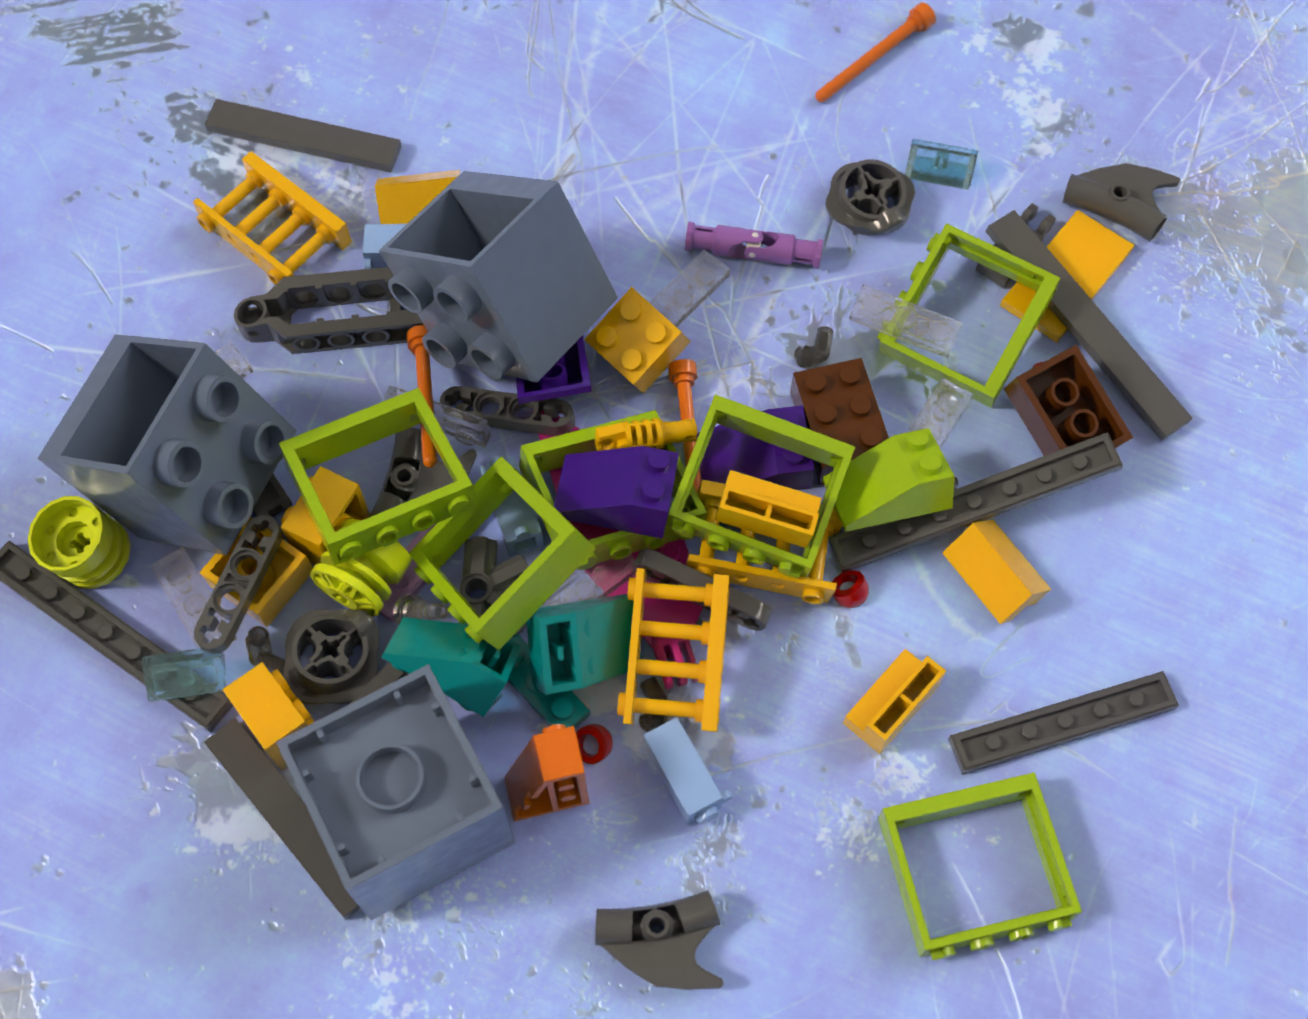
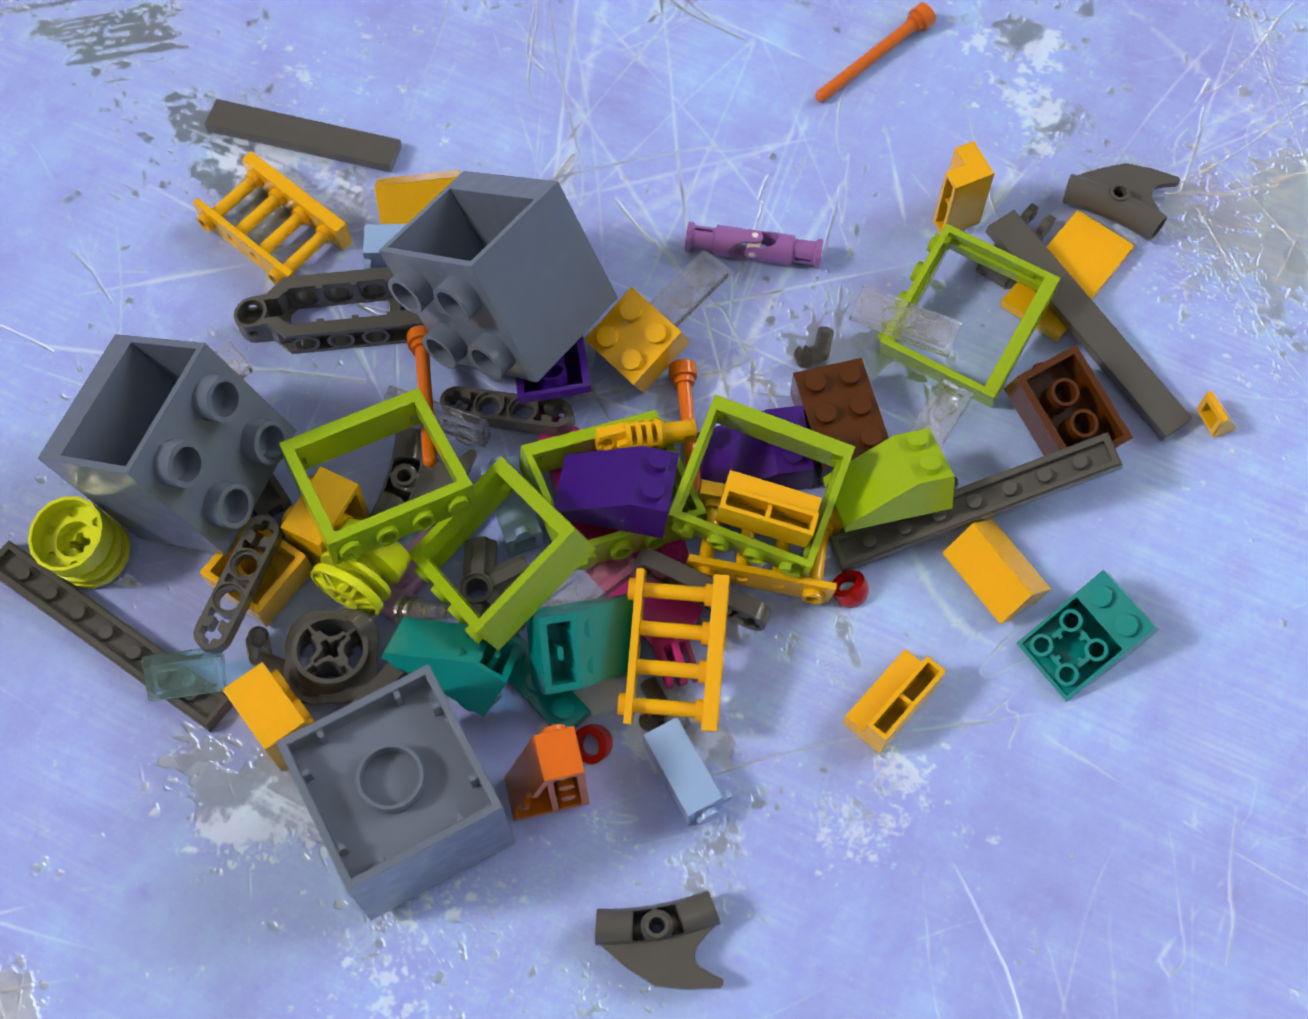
clear plate [150,547,237,658] -> none
dark grey tile [204,718,360,920] -> none
dark grey piece [825,159,915,235] -> none
lime window [878,772,1082,961] -> none
clear light blue slope [905,139,978,189] -> none
dark grey tile [948,671,1179,775] -> none
none -> yellow piece [933,141,995,233]
none -> teal slope [1016,570,1160,702]
none -> yellow slope [1197,390,1236,438]

